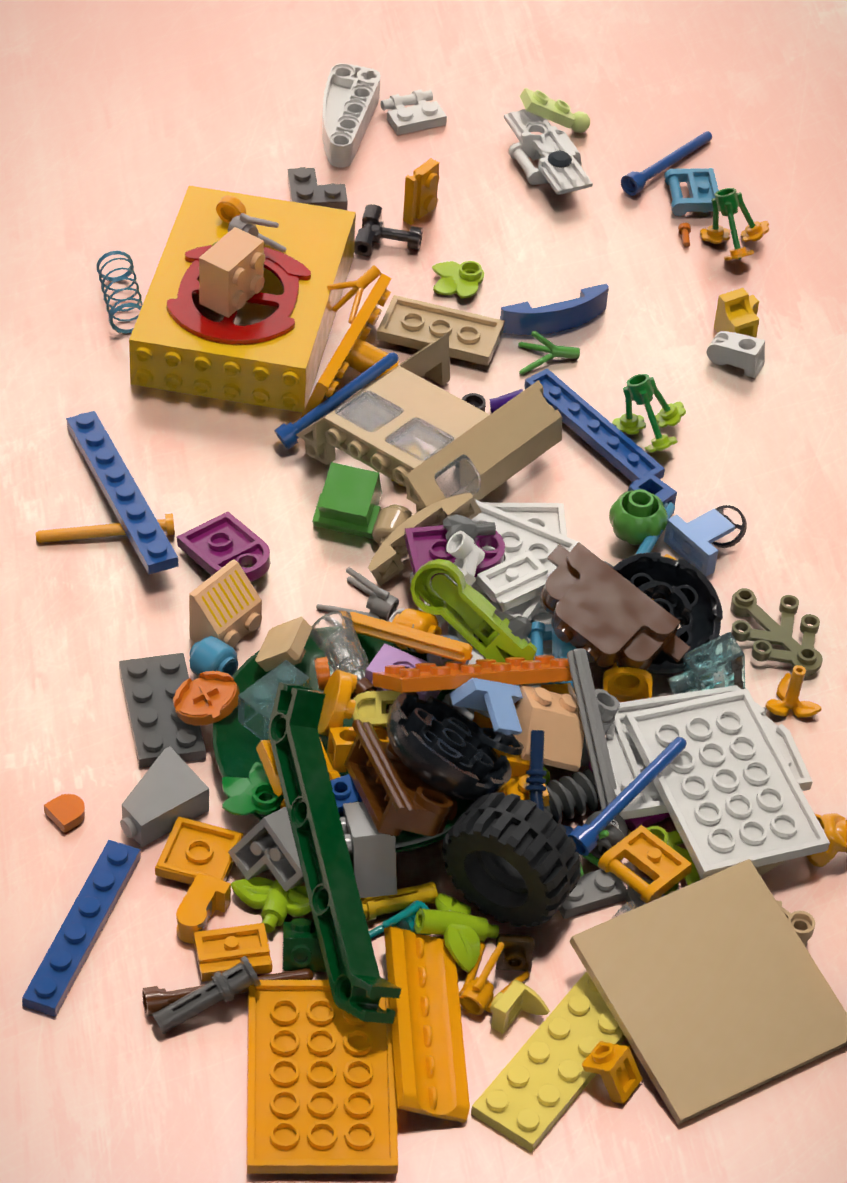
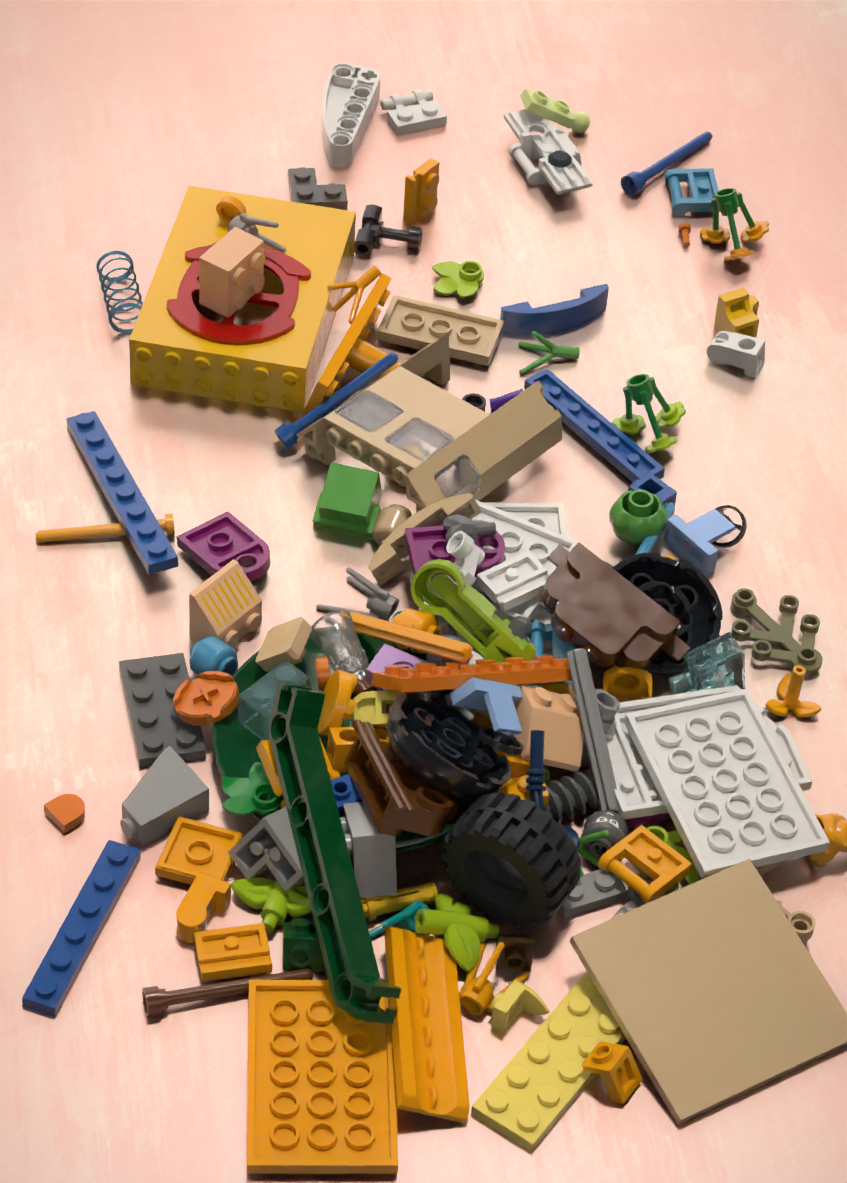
dark grey pin [152,956,261,1035] -> none
blue piece [568,737,687,856] -> none

